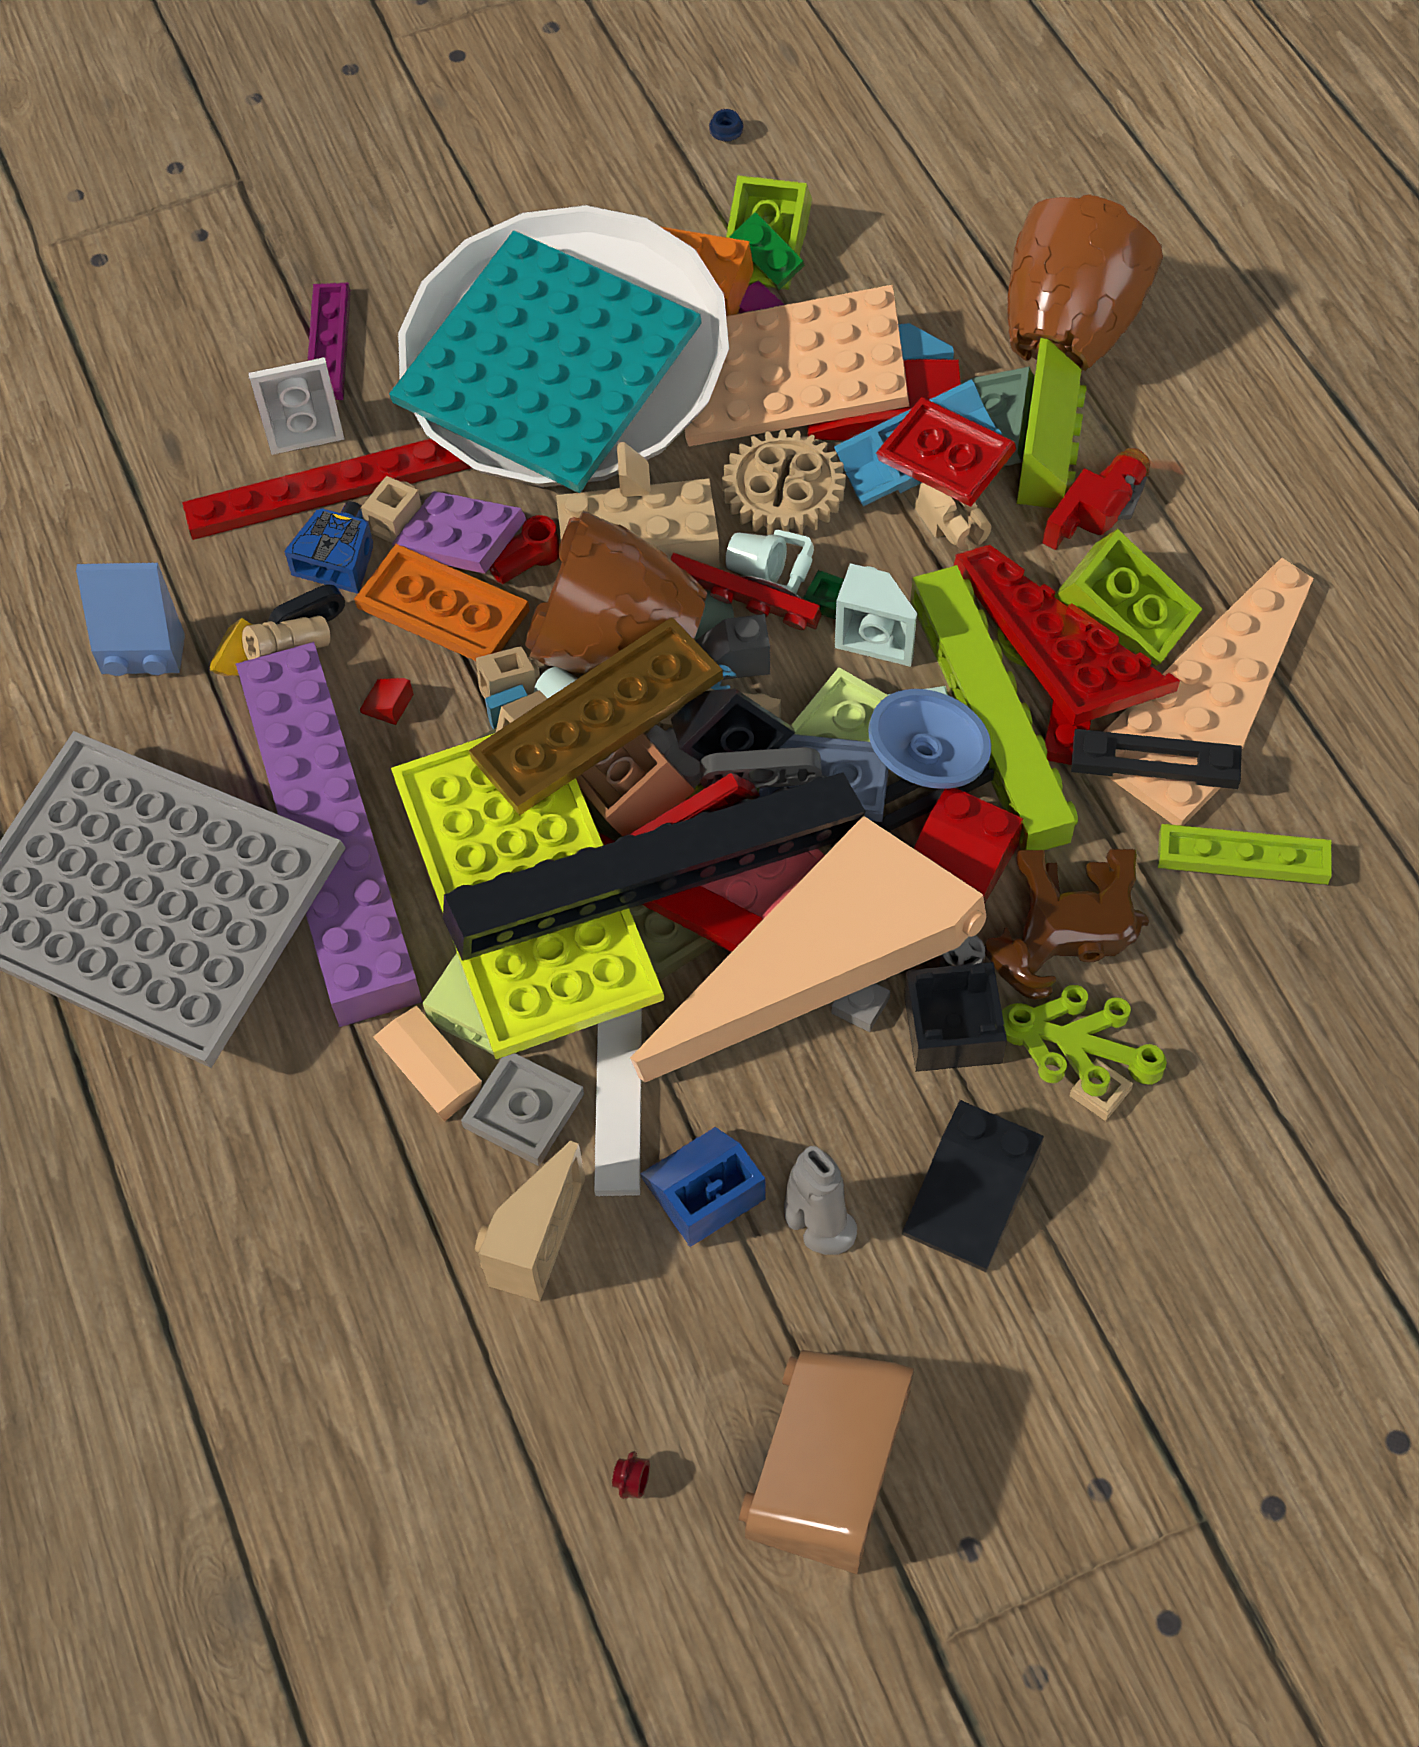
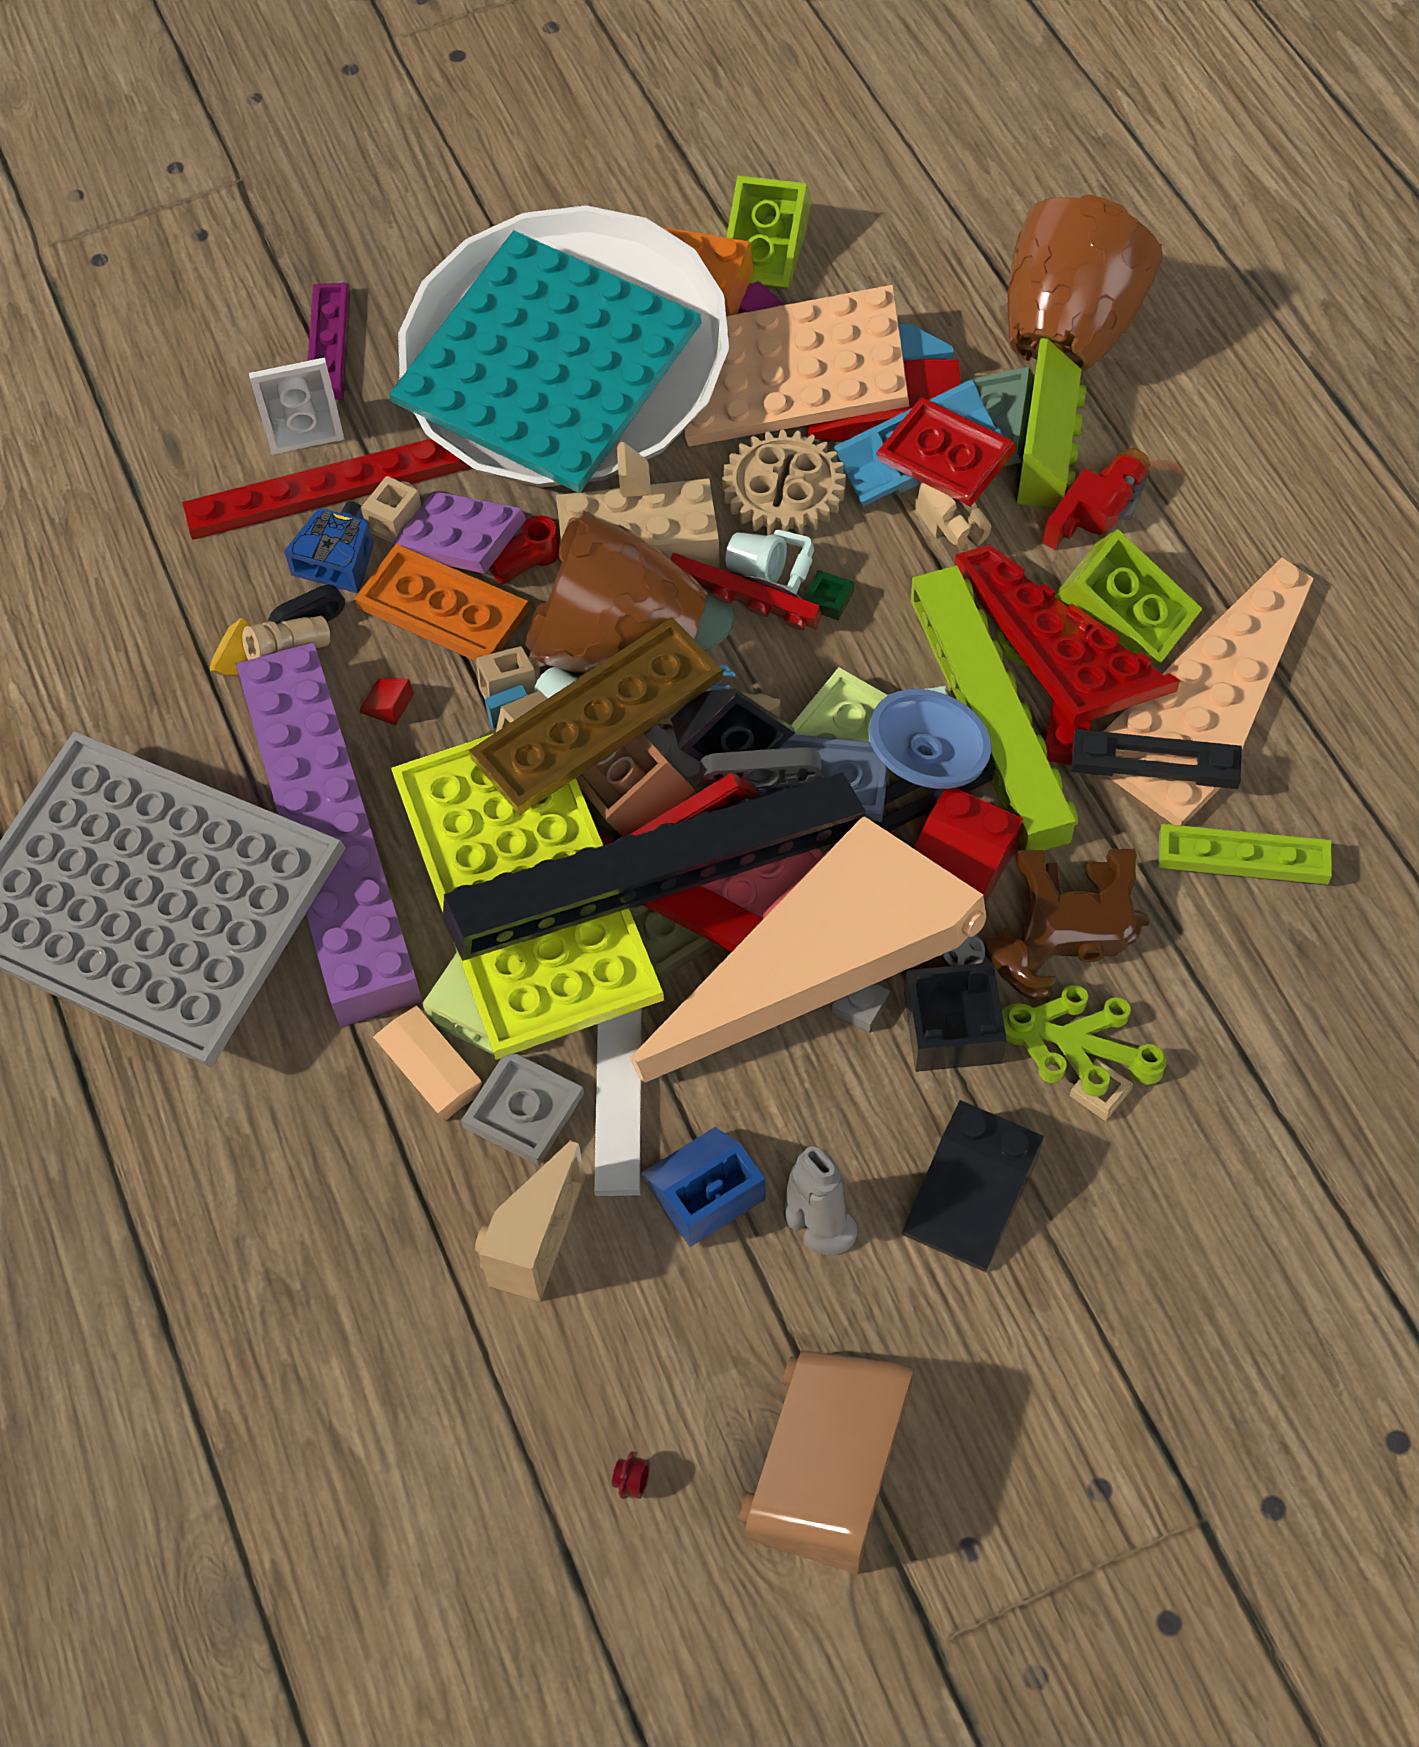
medium blue slope [76,563,185,676] -> none
dark grey slope [695,614,770,680] -> none
dark blue plate [709,109,743,142] -> none
green plate [729,212,805,290] -> none
light aqua slope [835,563,917,667] -> none

